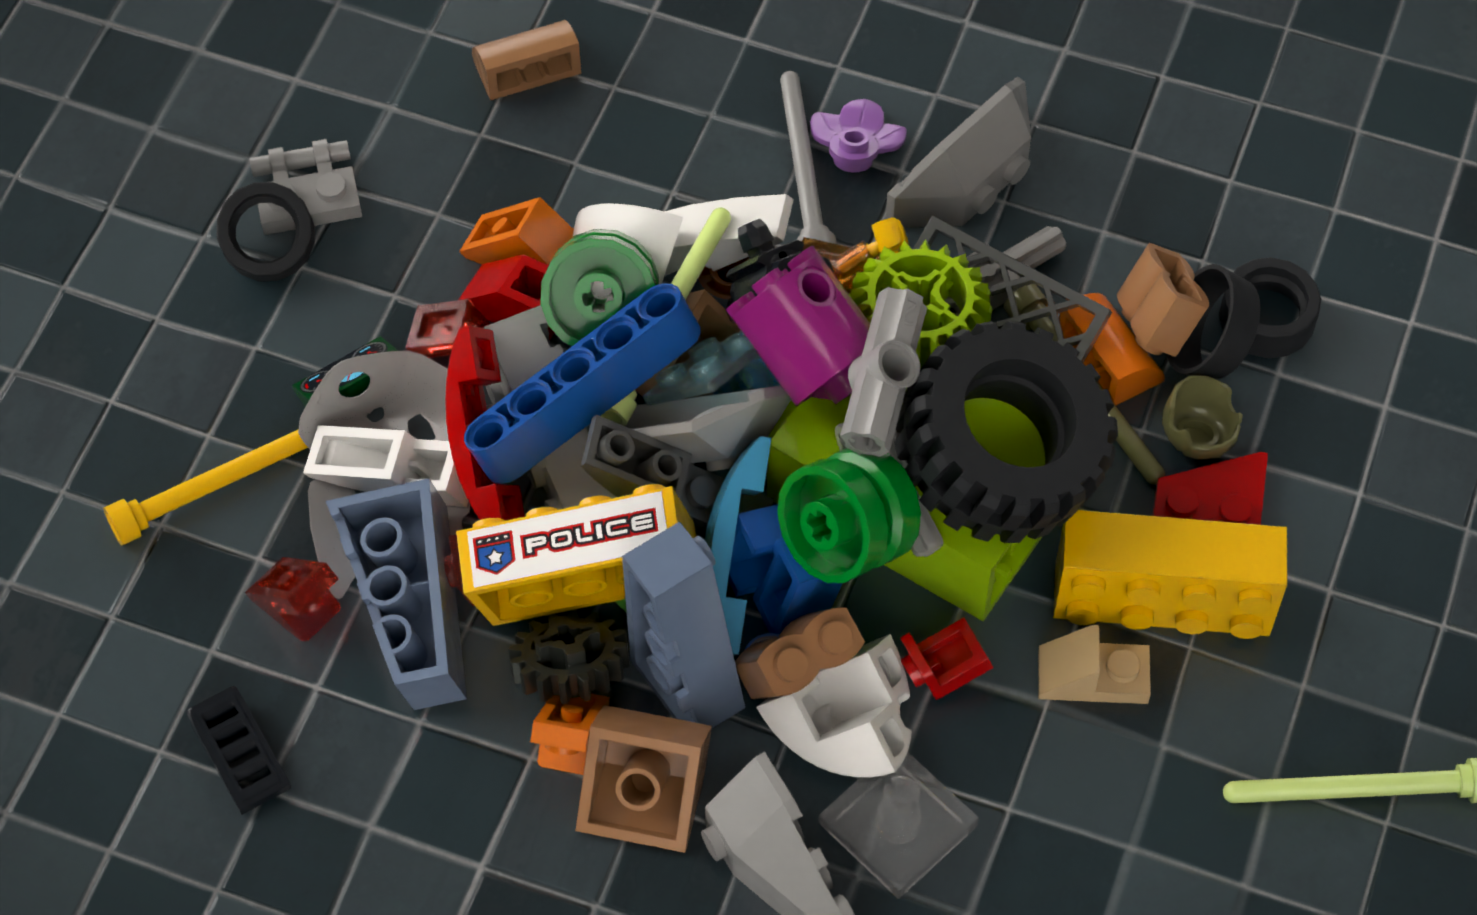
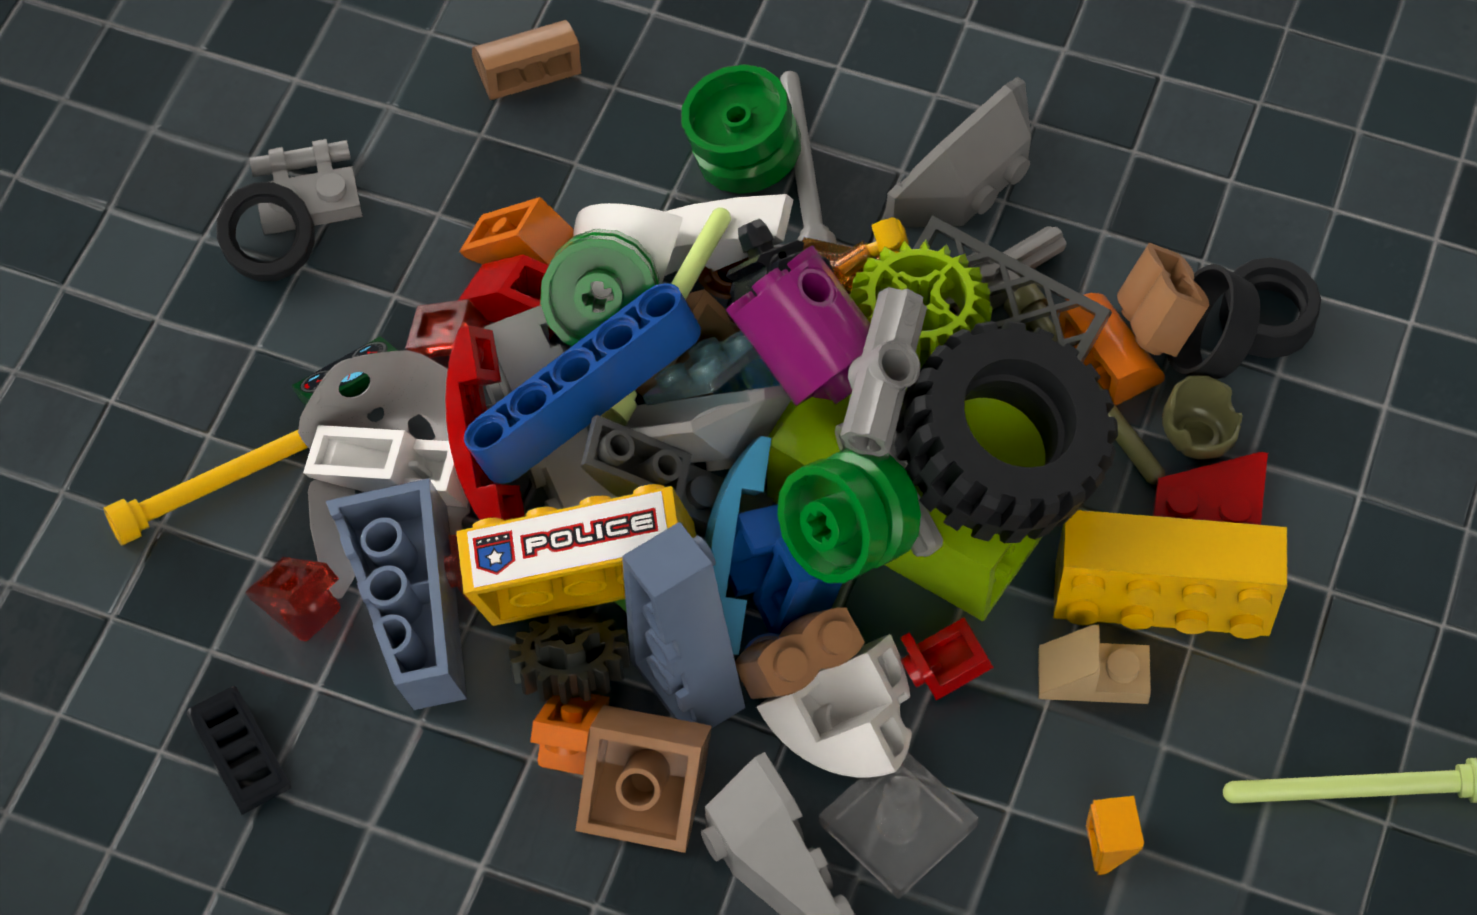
medium lavender plate [810,99,907,173] -> none
none -> green wheel [681,64,801,194]
none -> light orange slope [1086,795,1144,875]

